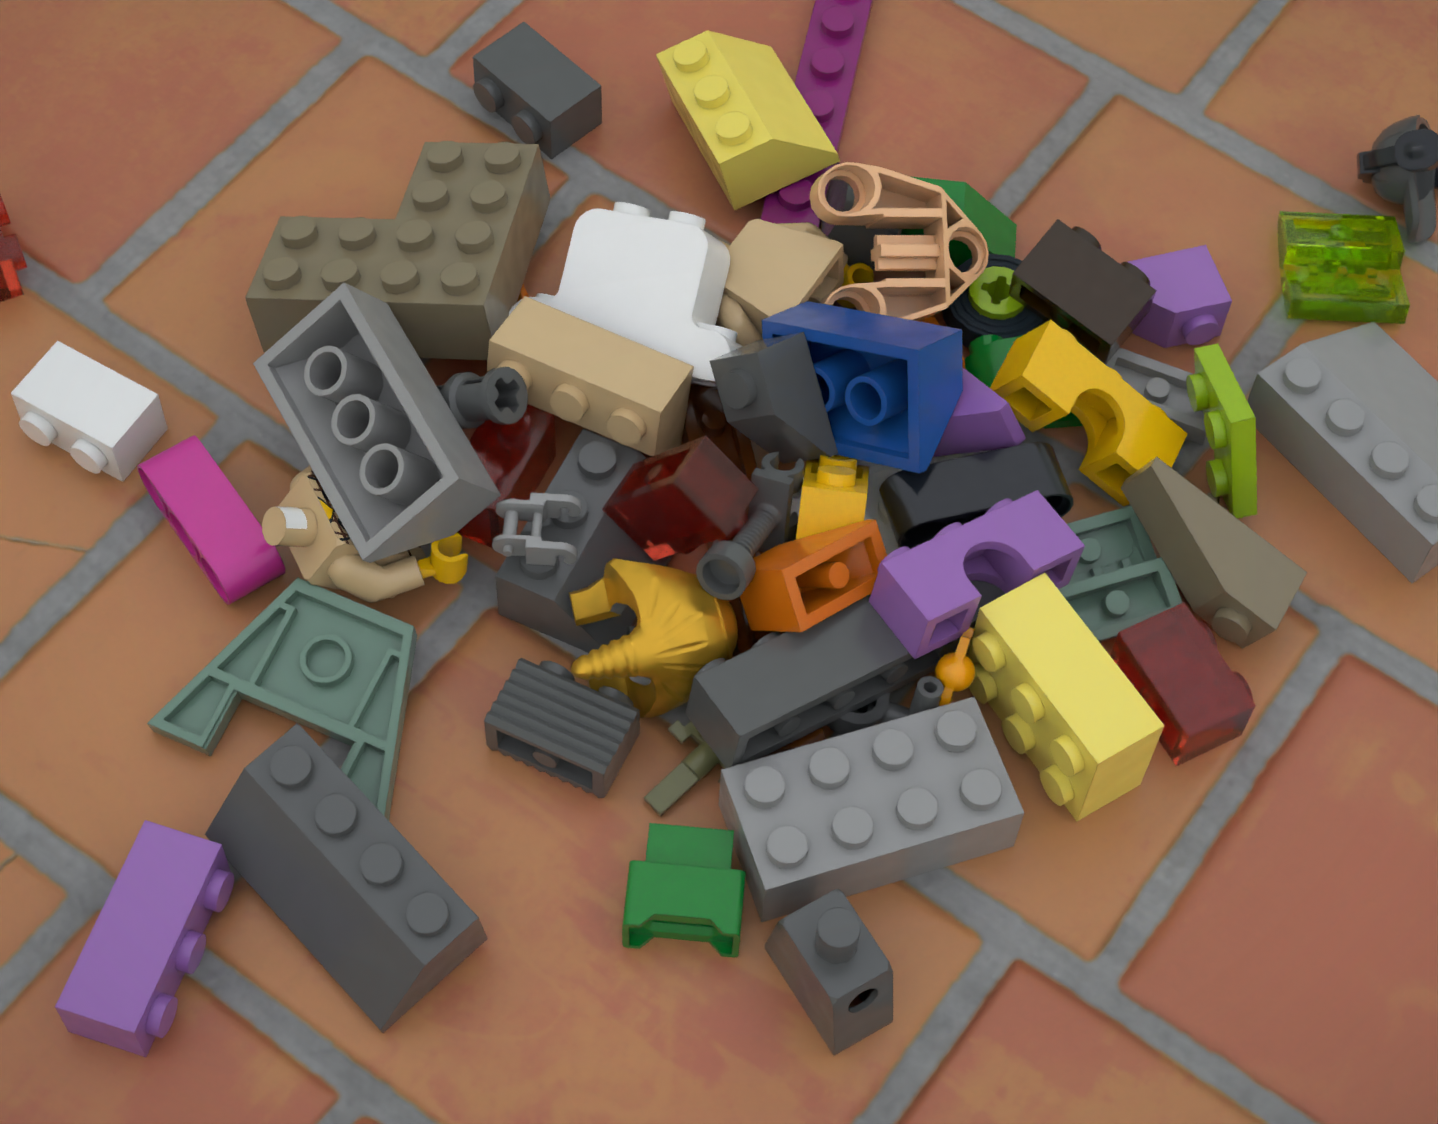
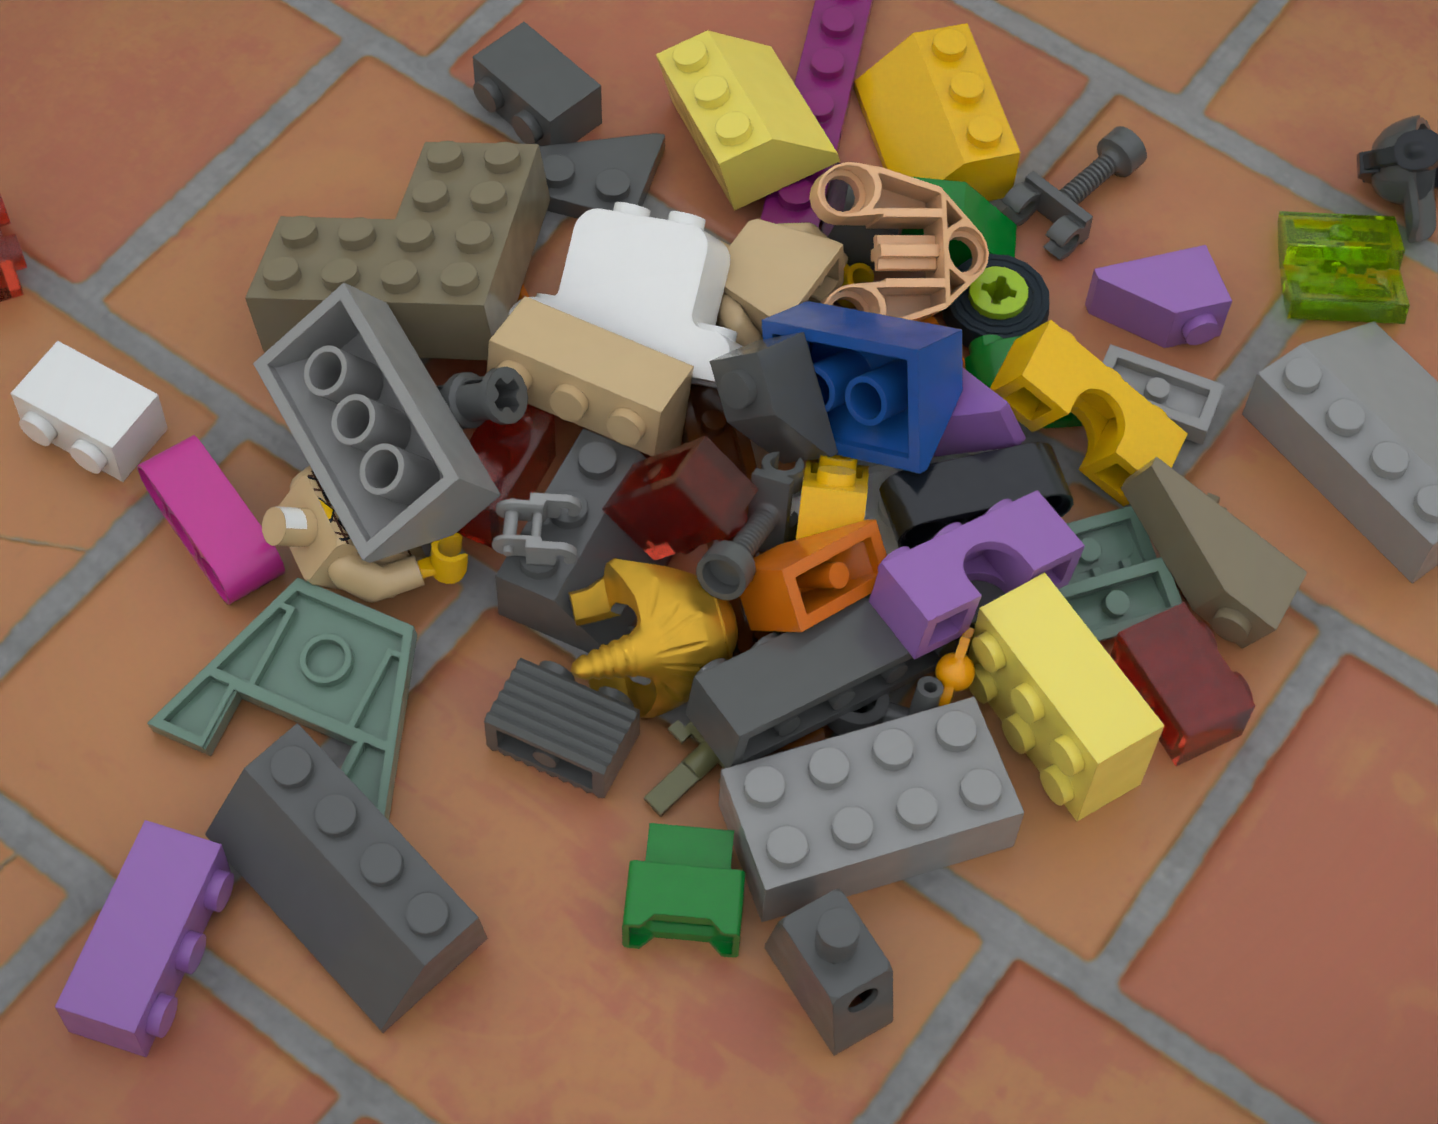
dark brown brick [1009,219,1157,365] -> none
lime plate [1186,343,1257,518] -> none
none -> dark grey wing [539,133,665,219]
none -> yellow slope [853,23,1021,201]
none -> dark grey bar [1002,126,1147,260]

